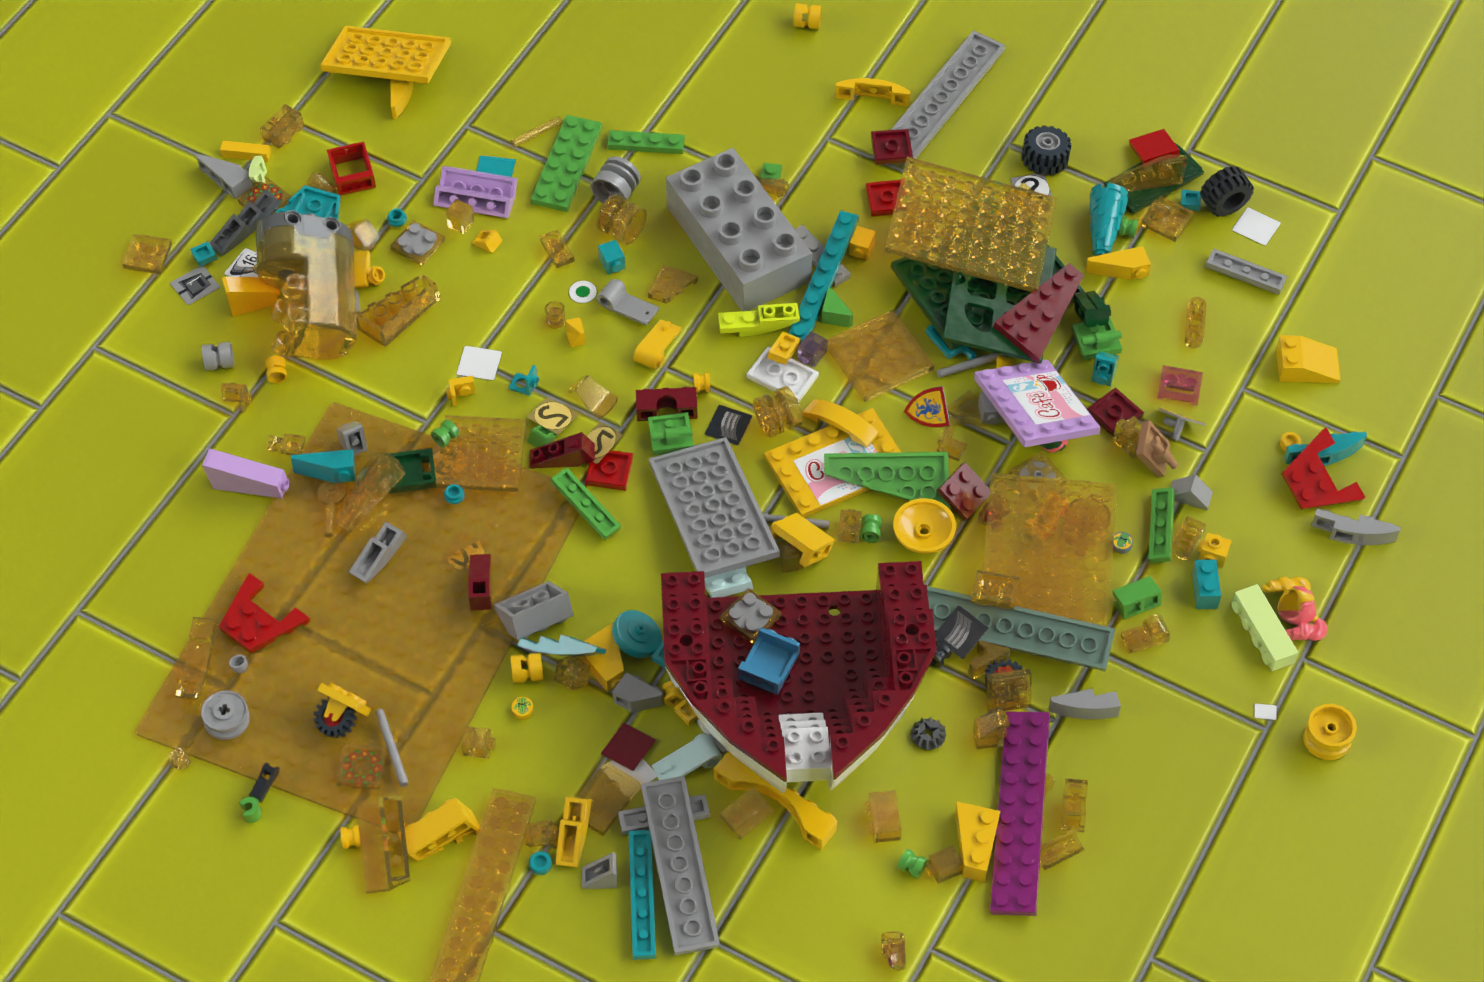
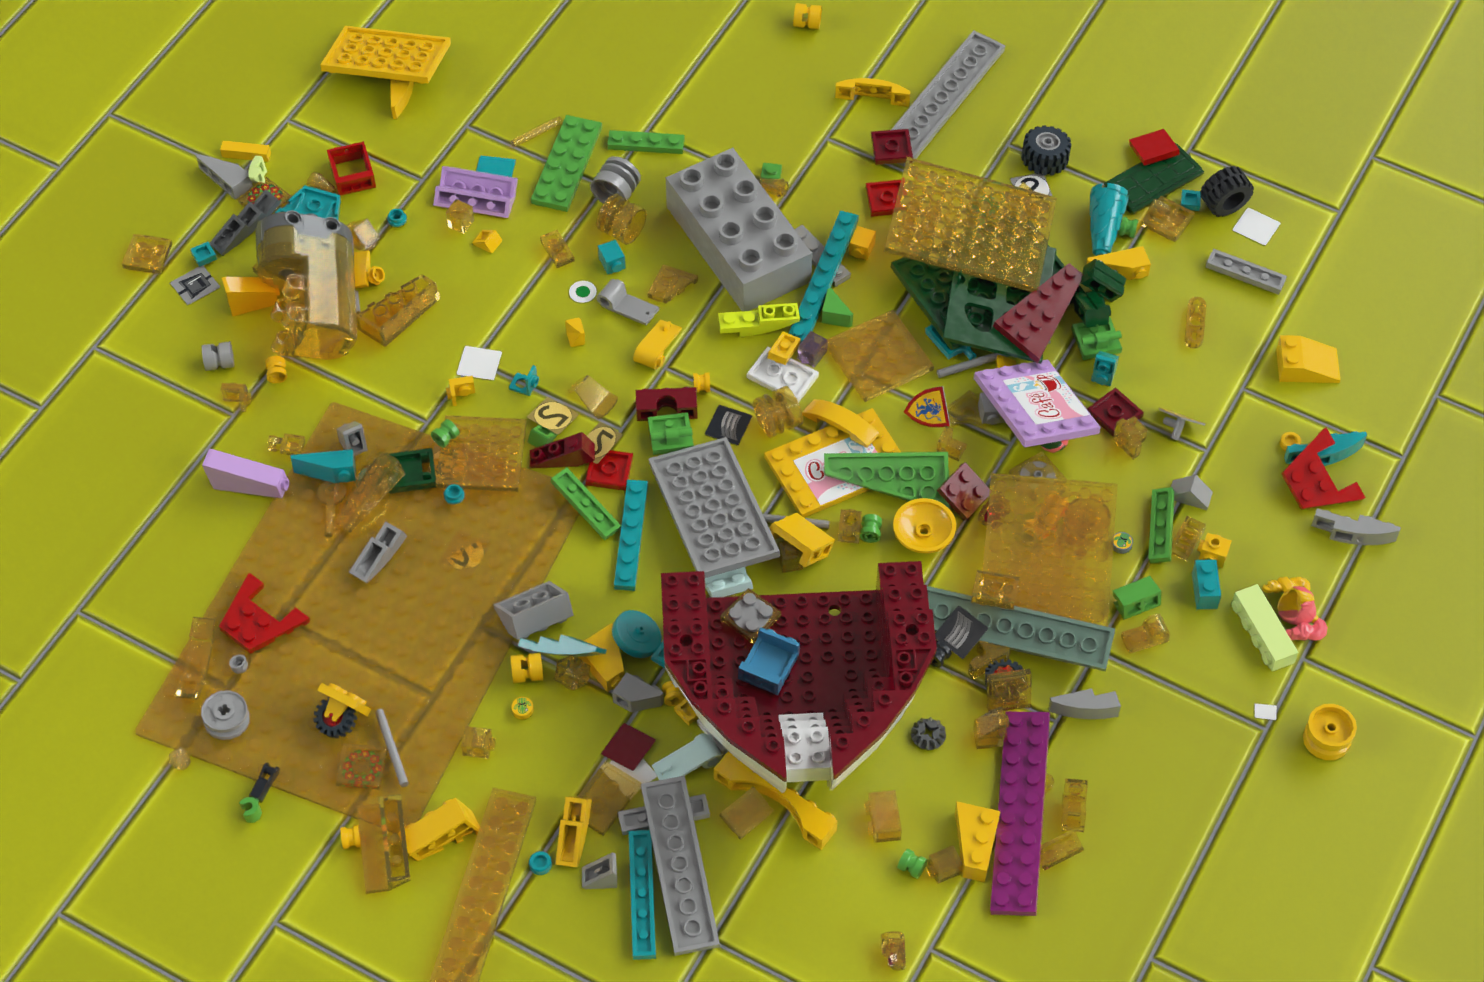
sticker [224,248,266,277] -> none
clear yellow brick [260,104,304,149] -> none
piece [390,220,445,266] -> none
dark red slope [468,554,492,611] -> none
clear yellow bracket [525,819,560,849] -> none
clear yellow wheel [545,301,566,329] -> none
clear yellow wedge [1109,154,1188,191] -> none
medium nougat plate [1136,420,1178,478] -> none
plate [1157,365,1203,406] -> none
none -> teal plate [614,480,648,591]
none -> dark green brick [1081,259,1126,303]

